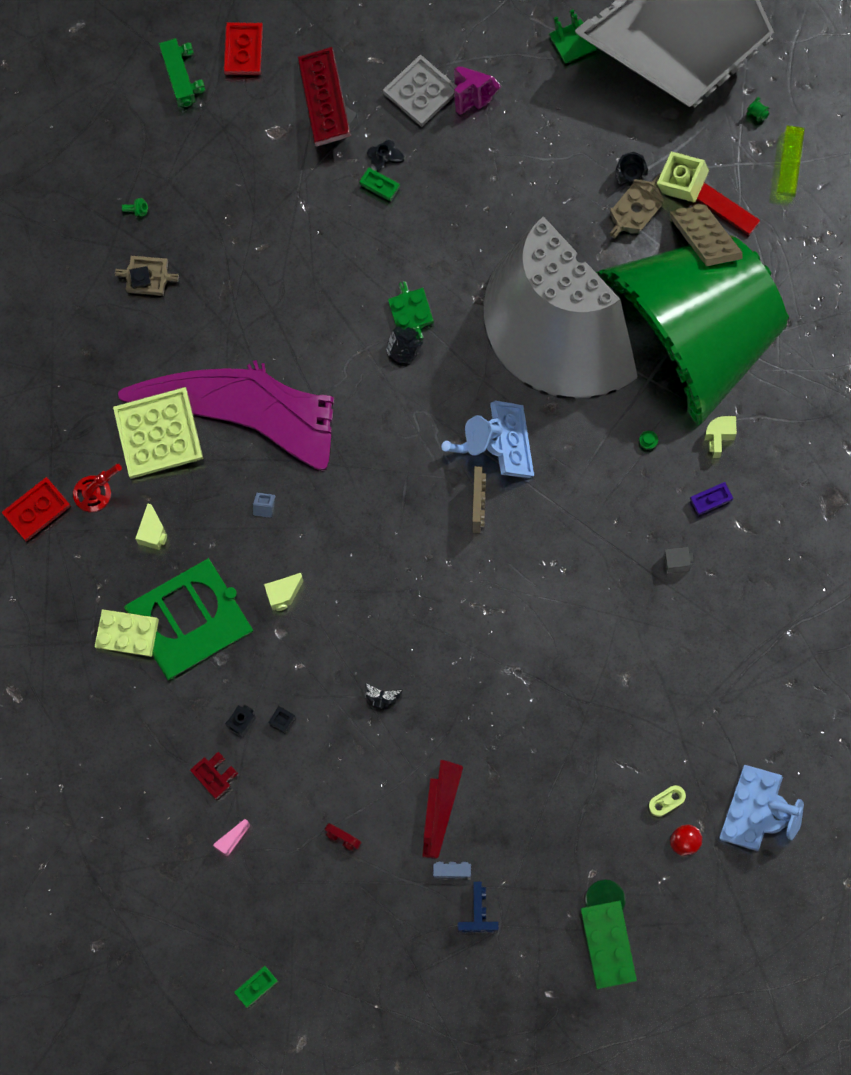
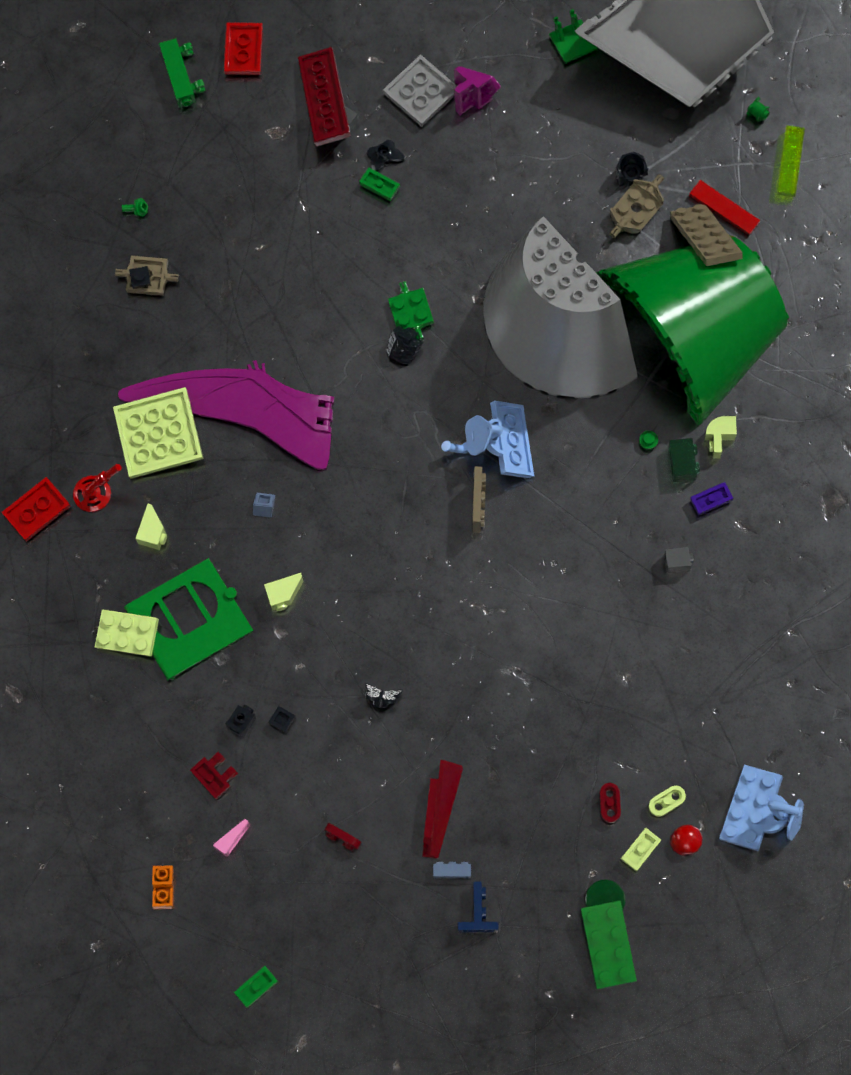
yellowish green brick [657,152,709,202] -> none
none -> orange slope [152,866,174,909]
none -> dark red plate [600,783,621,823]
none -> yellowish green plate [621,828,661,872]
none -> clear green brick [668,438,700,482]

